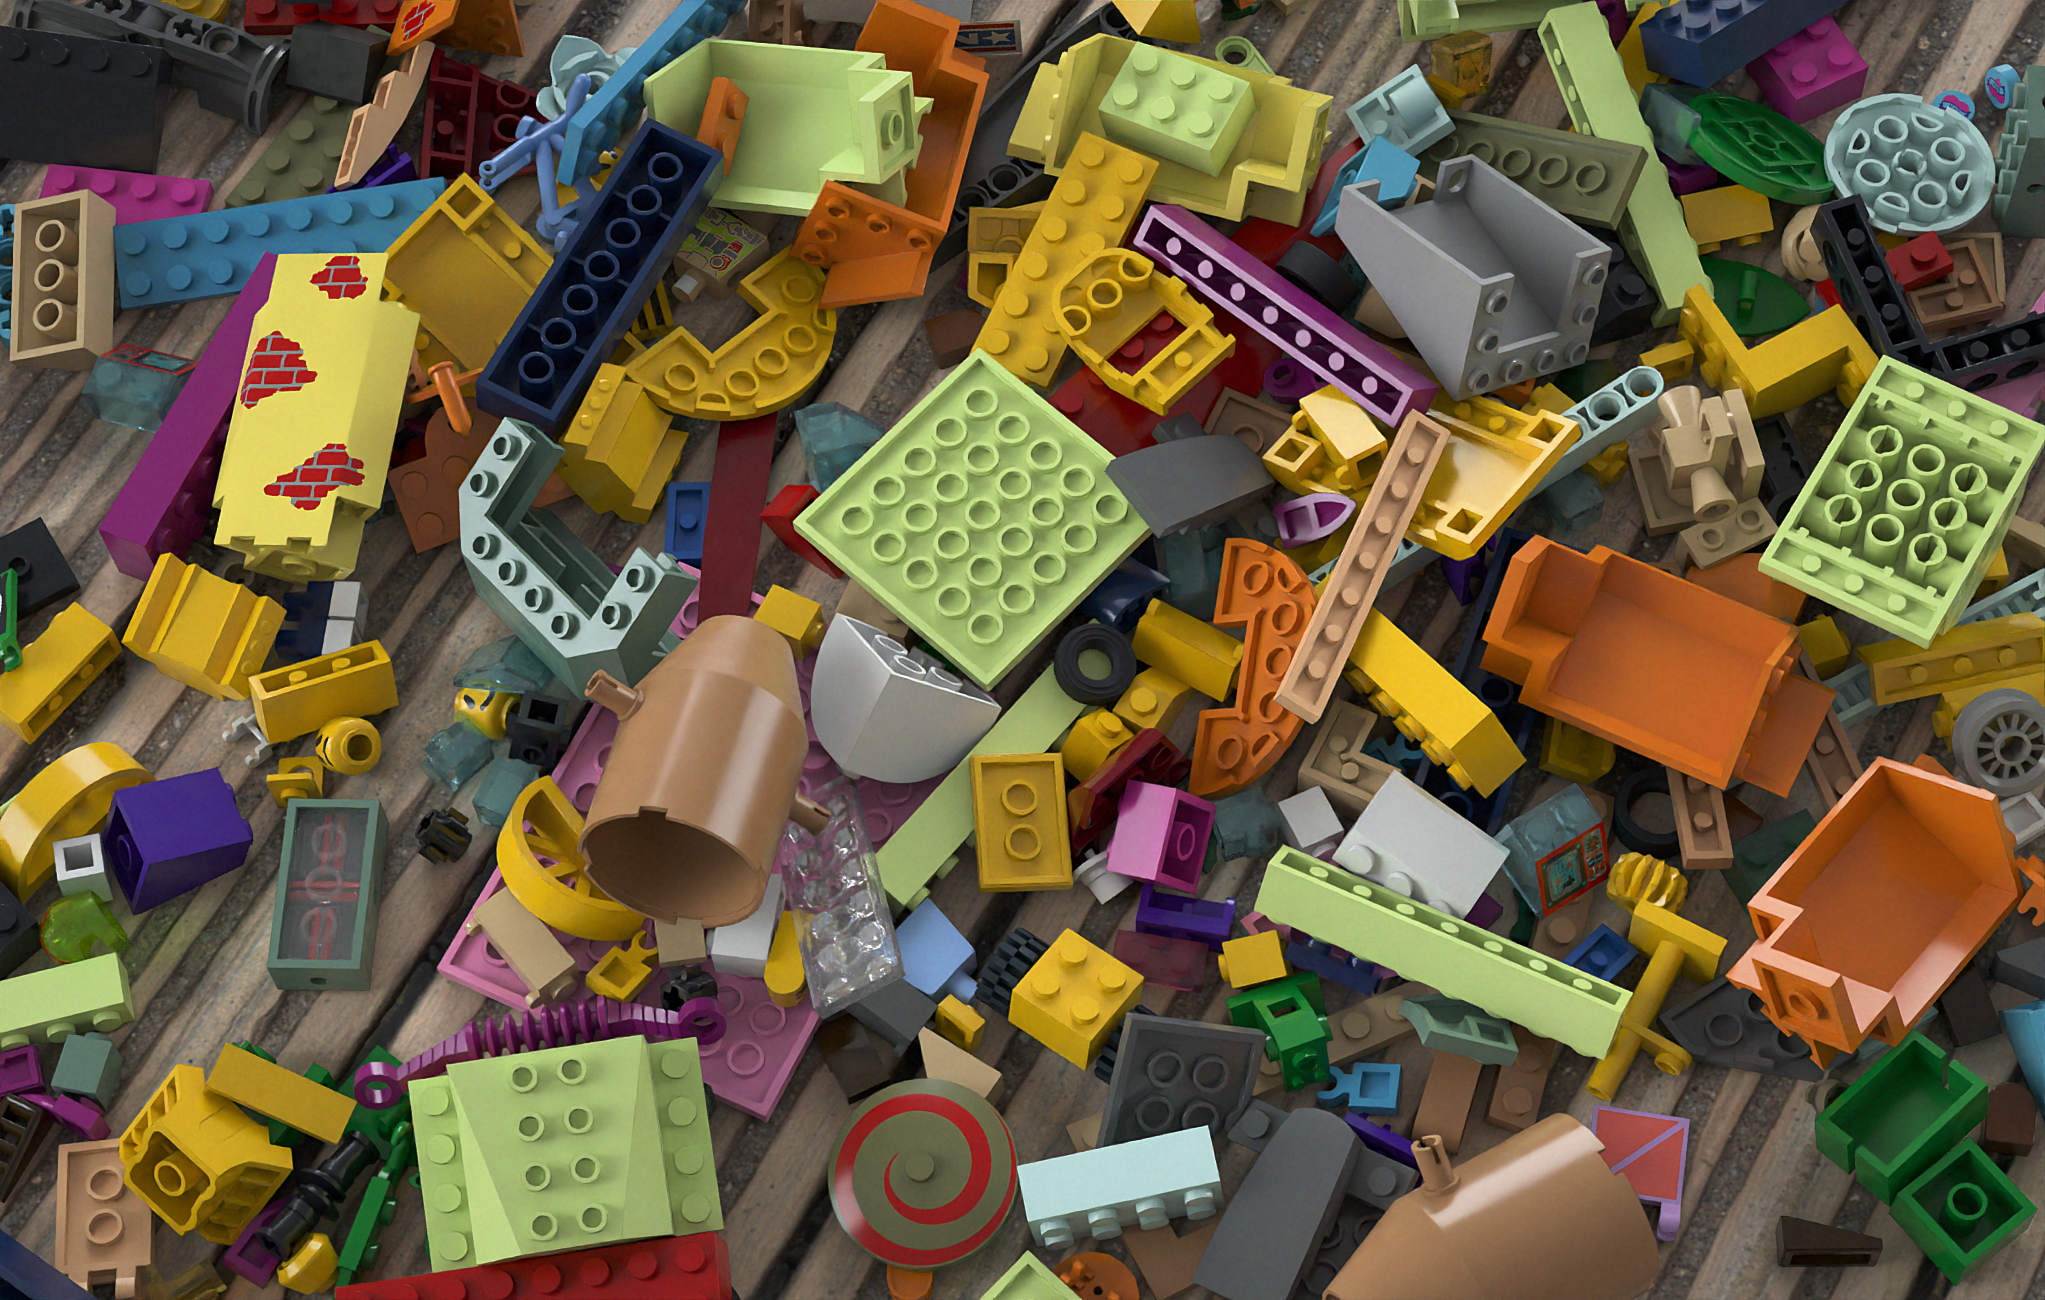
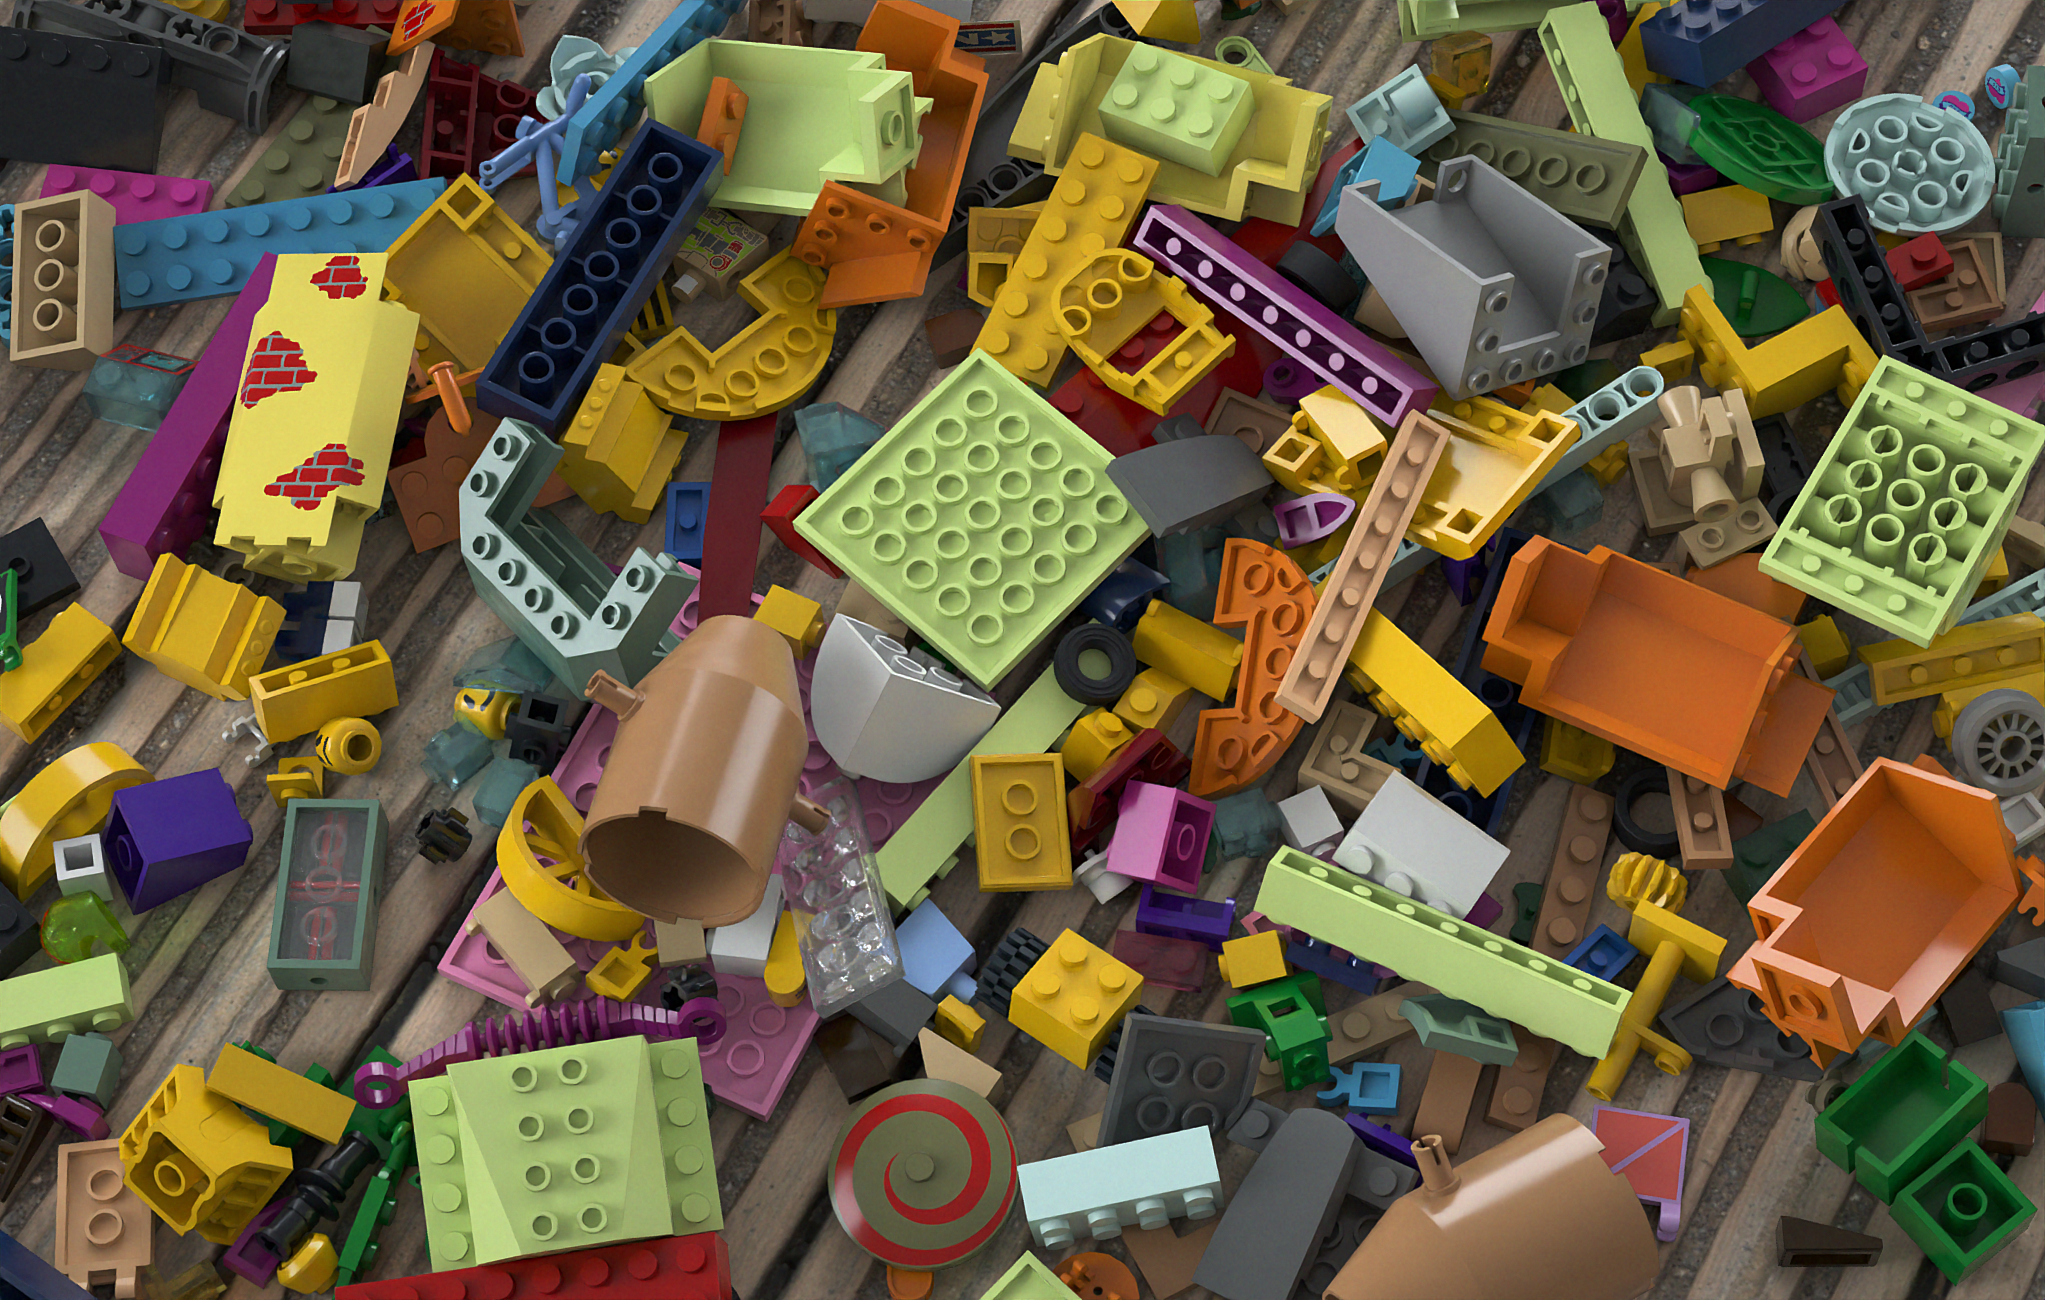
clear light blue slope [1493,782,1611,922] -> none

